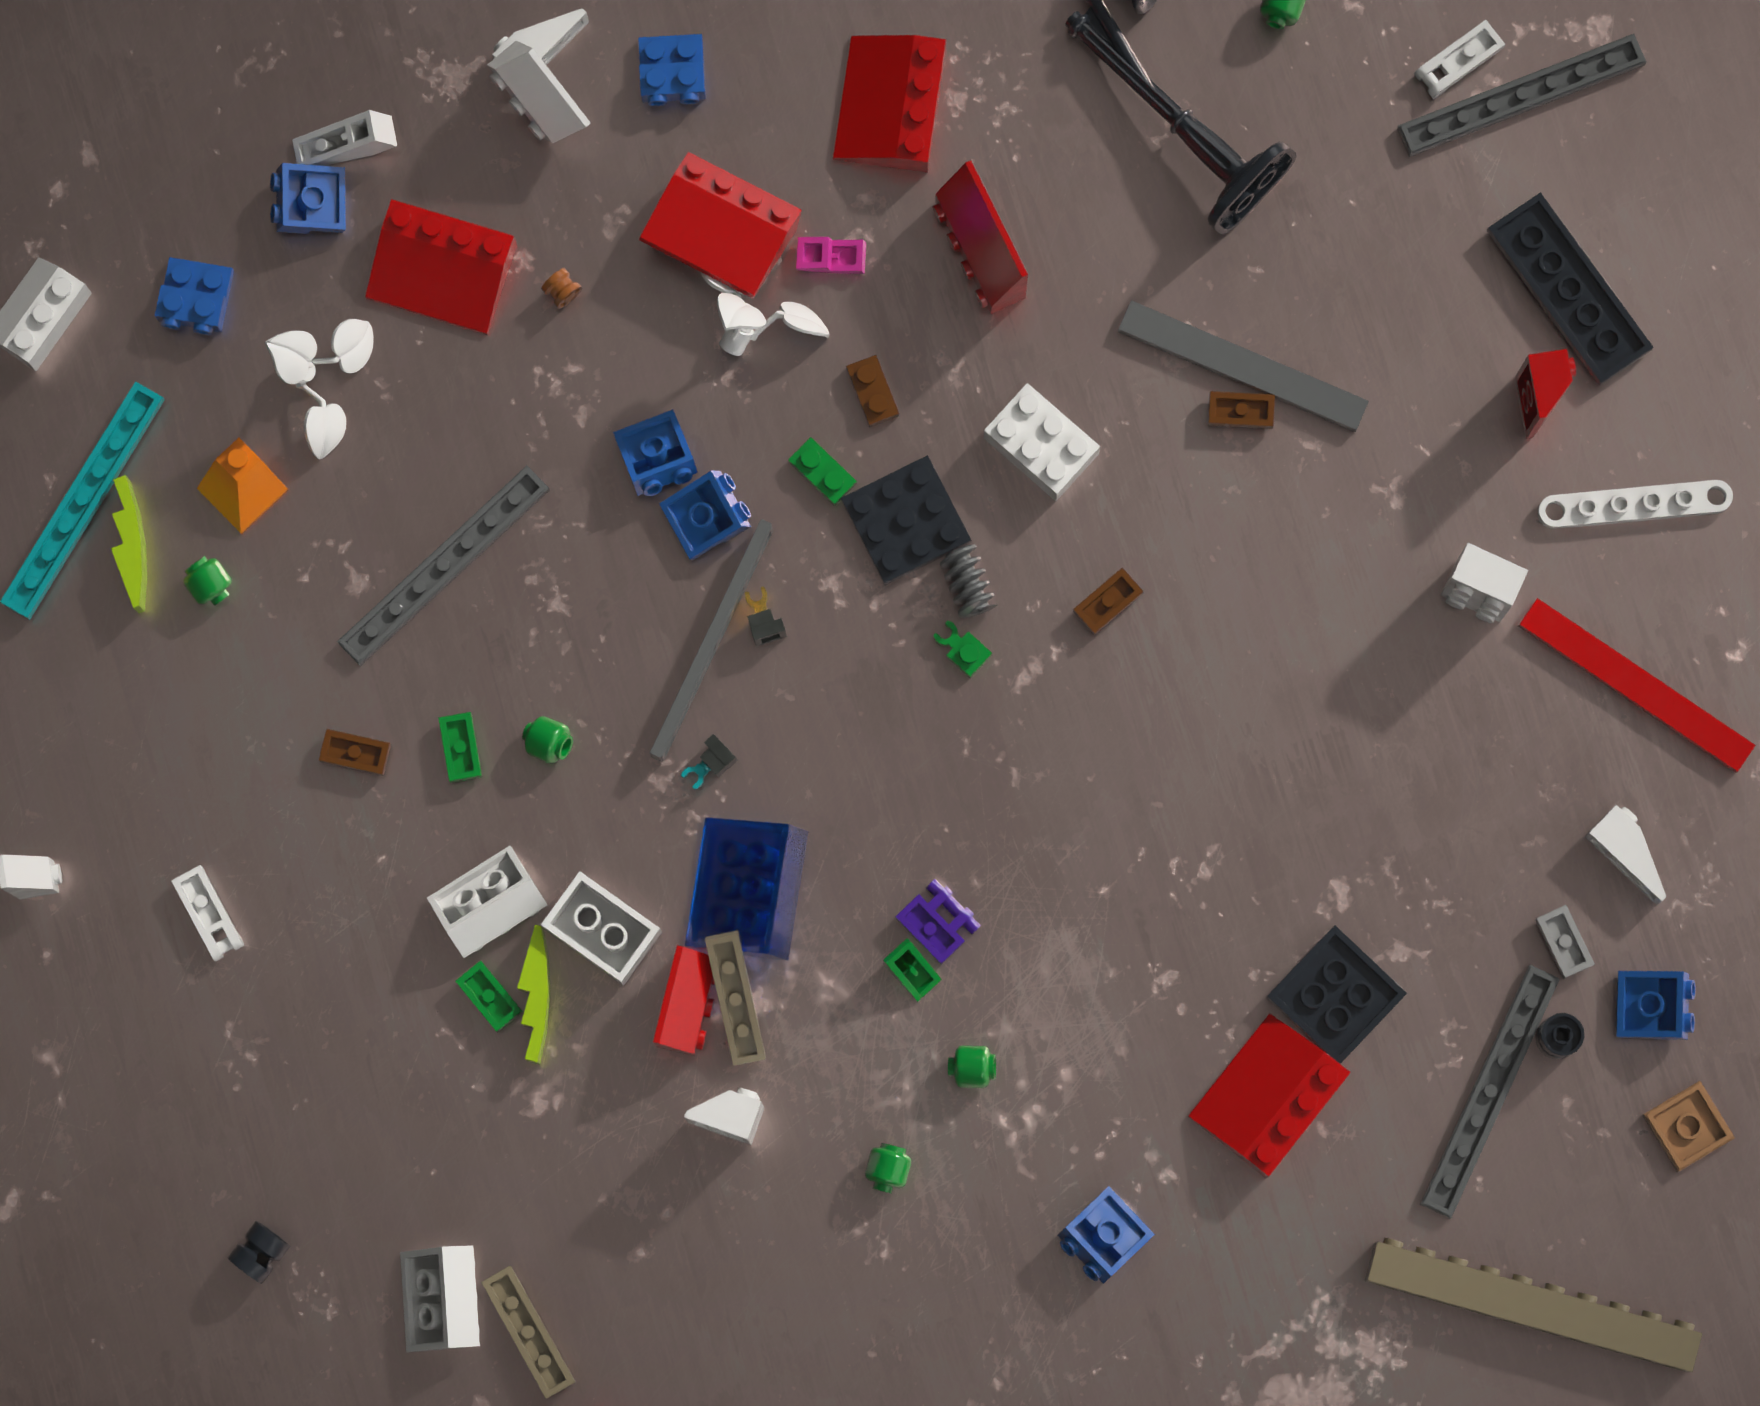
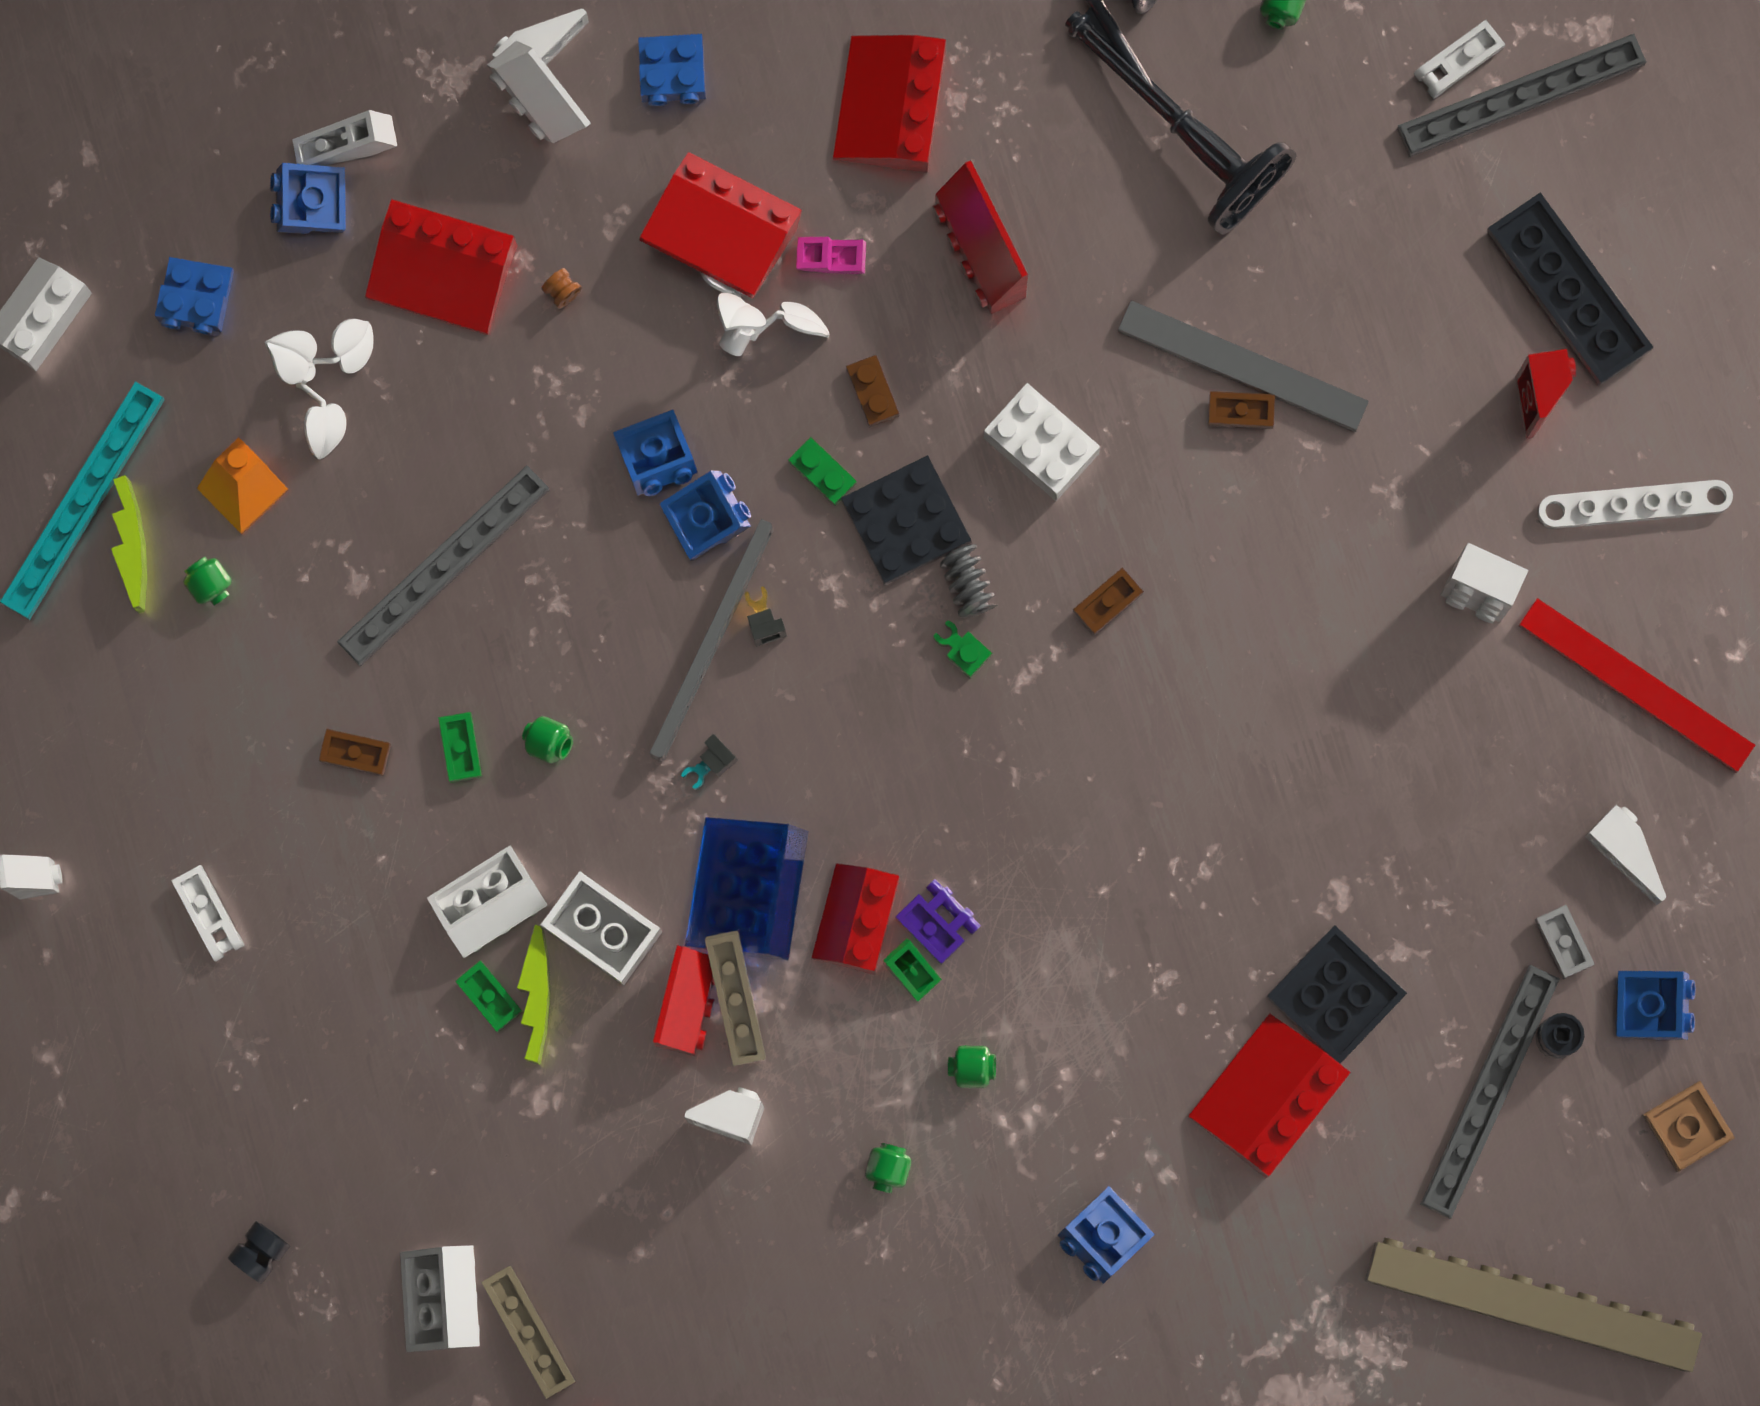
none -> red slope [811,863,900,975]

